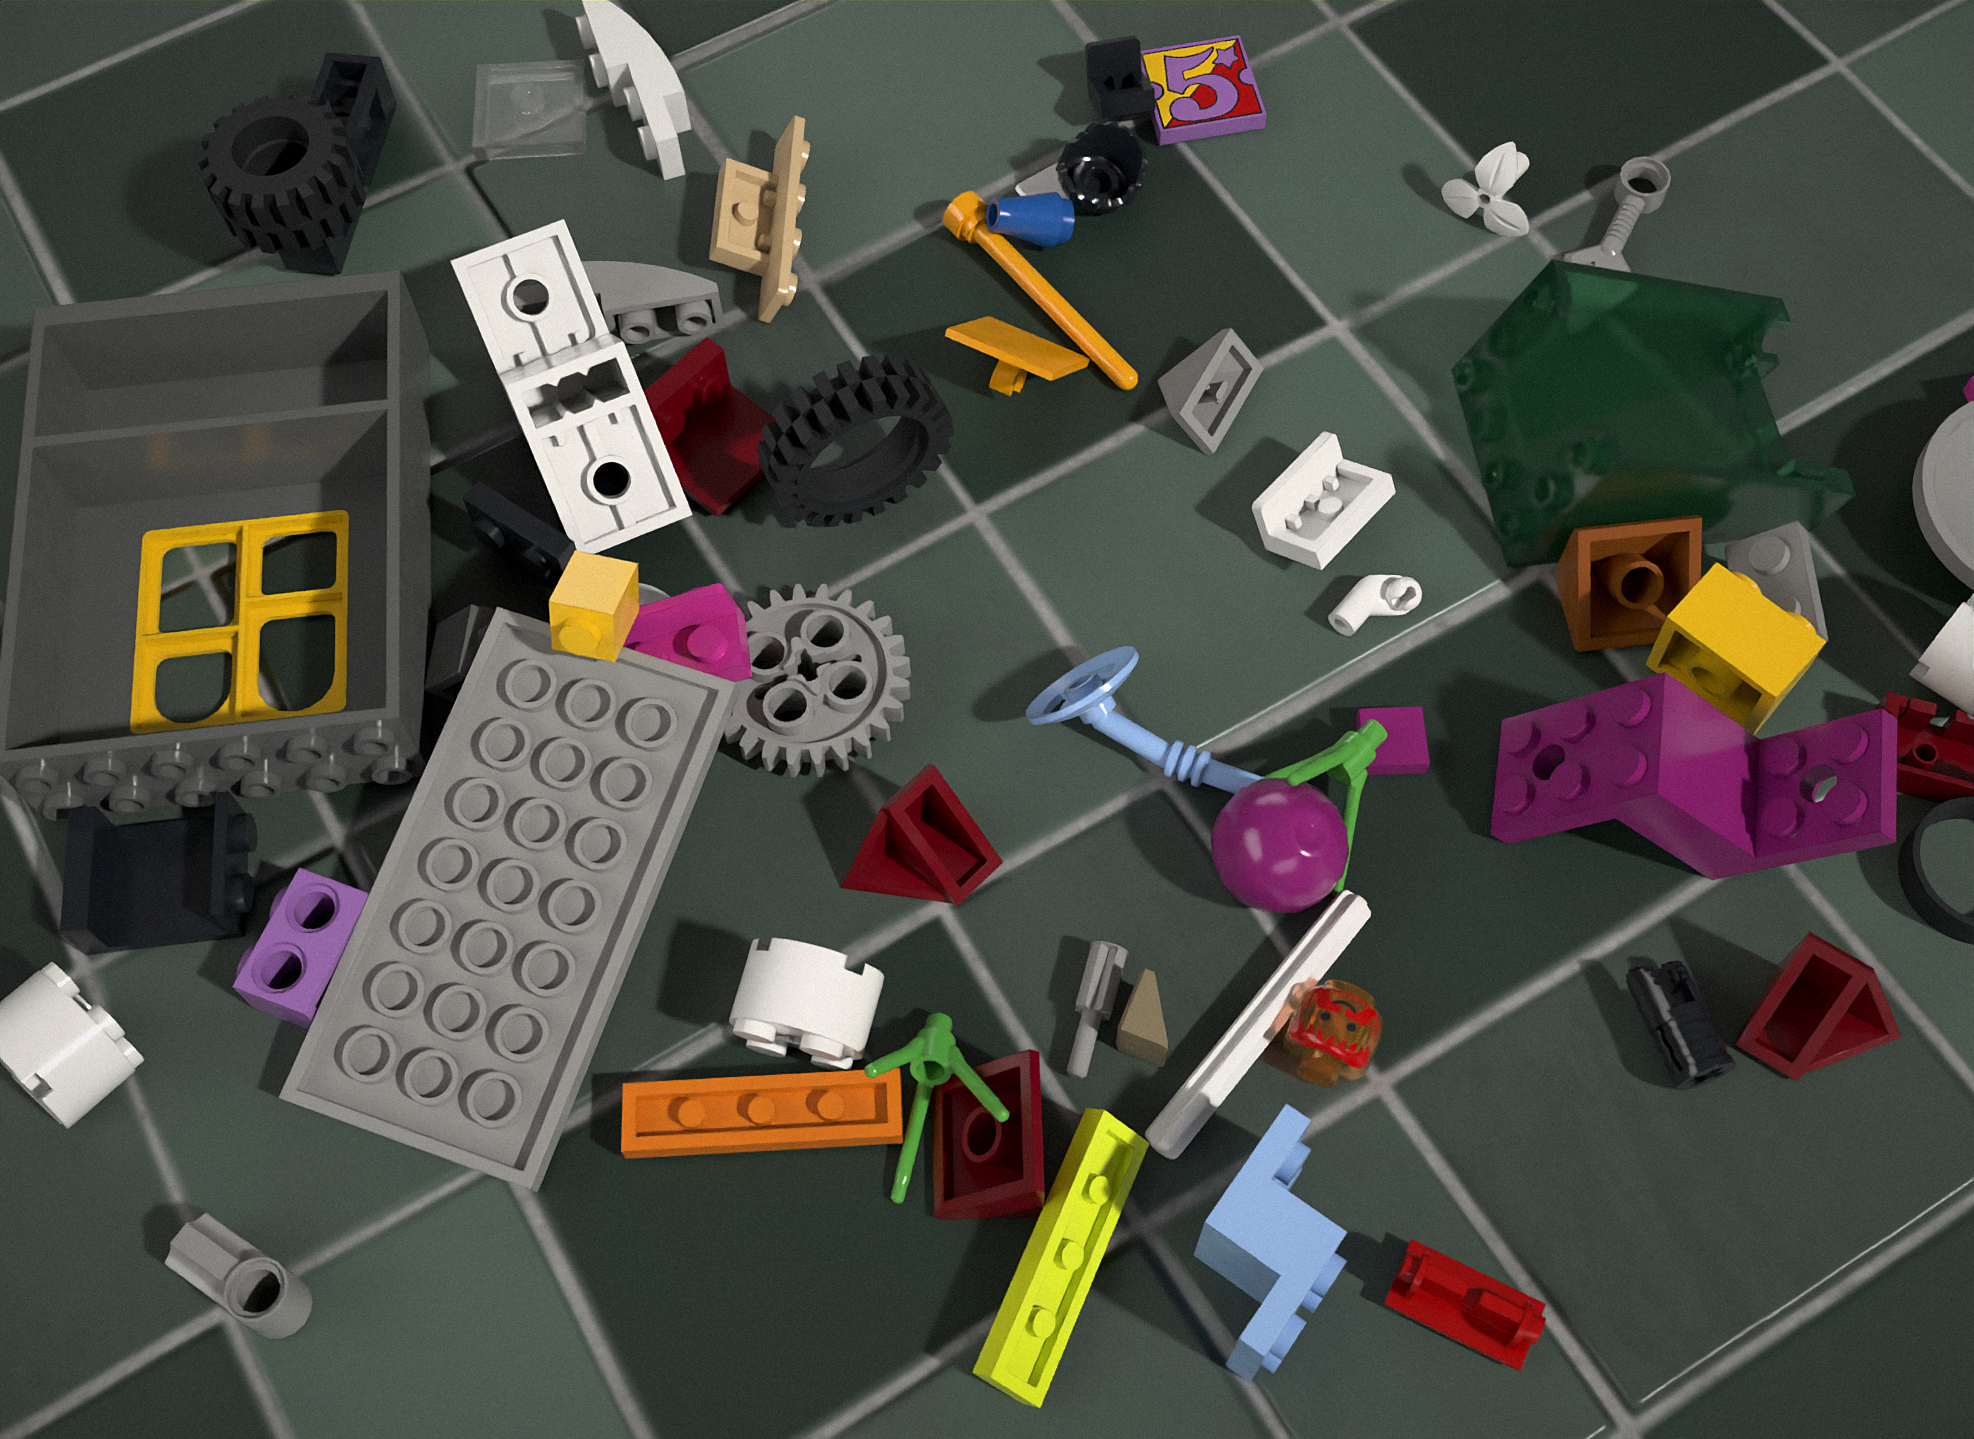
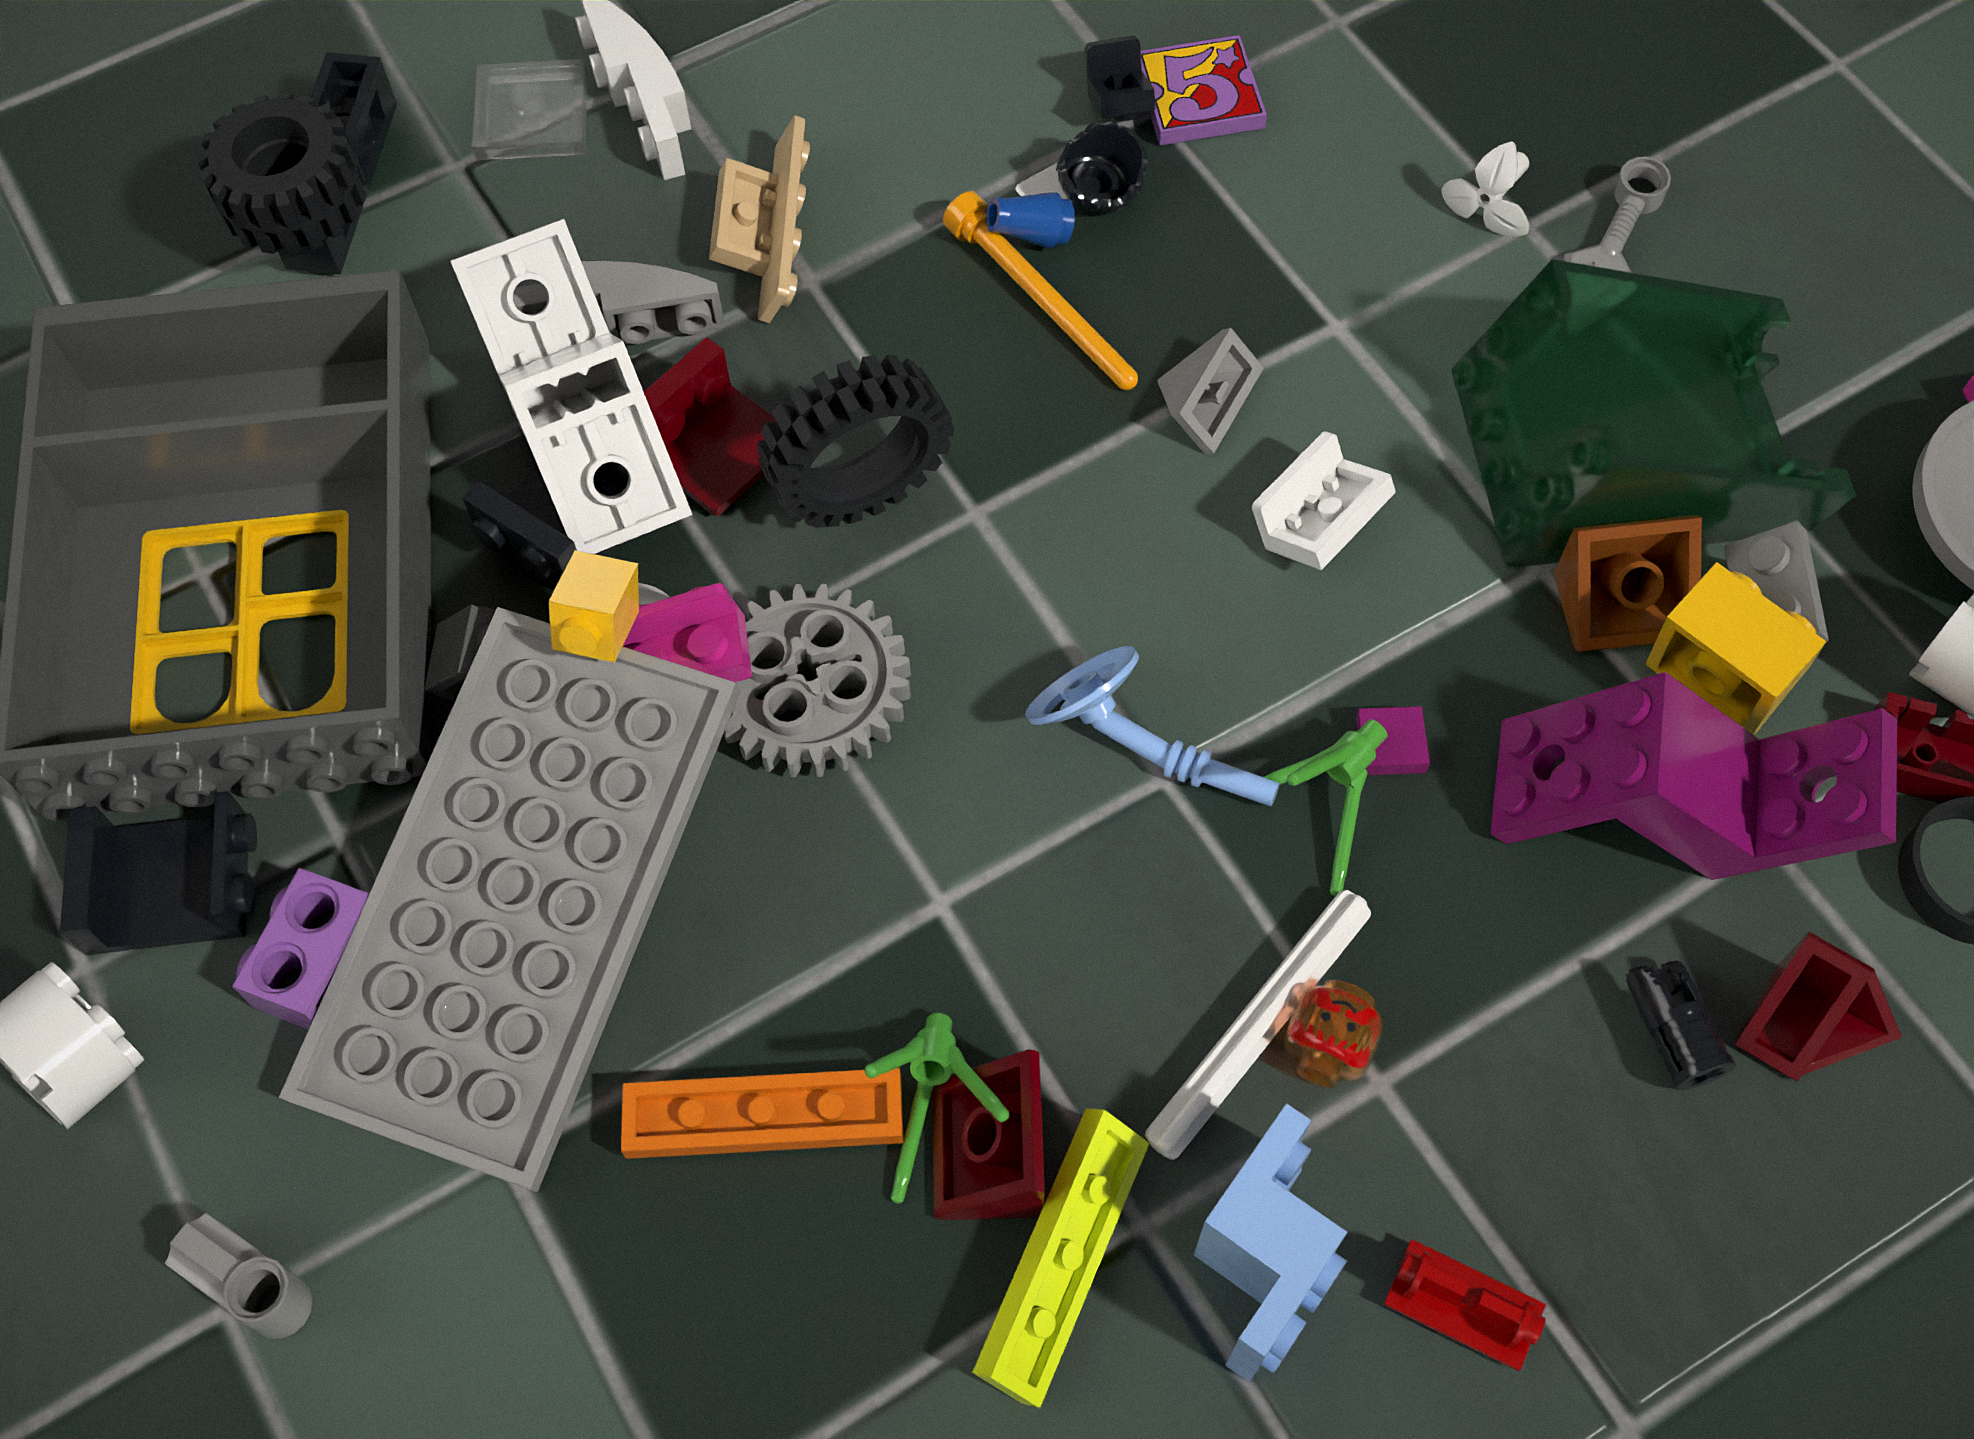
white brick [729,938,884,1071] -> none
dark red slope [841,763,1003,906] -> none
light orange piece [945,316,1090,396] -> none
light grey axle [1067,941,1129,1079] -> none
dark tan slope [1116,968,1168,1068] -> none
magenta piece [1211,778,1349,913] -> none
white arm [1328,575,1422,636] -> none

